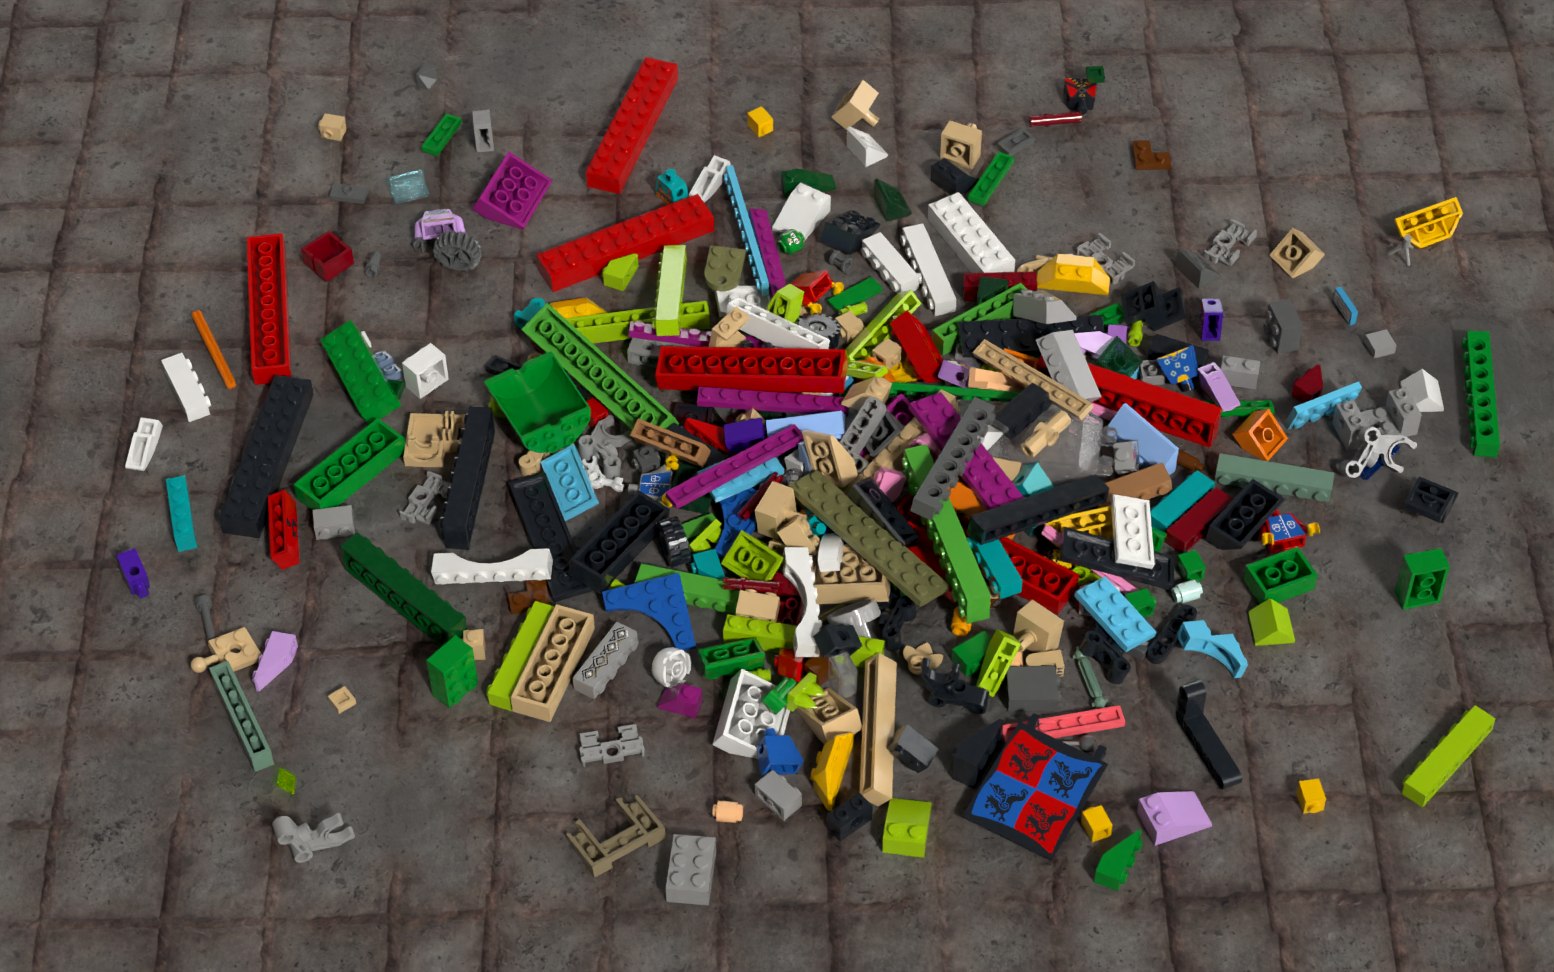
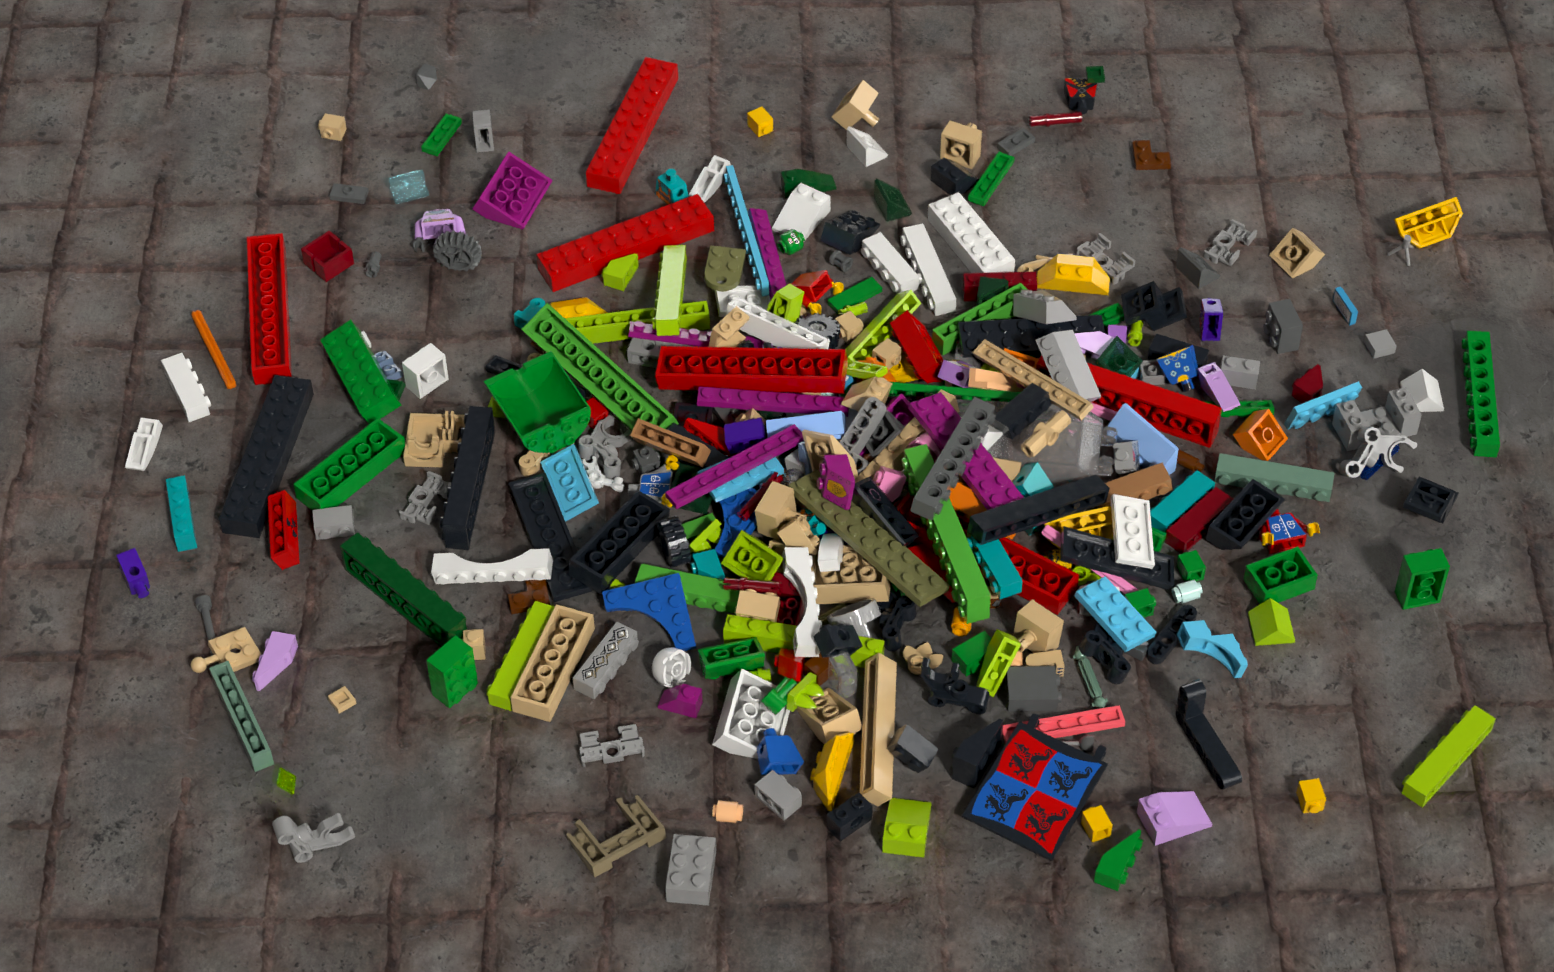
none -> magenta slope [817,454,855,510]

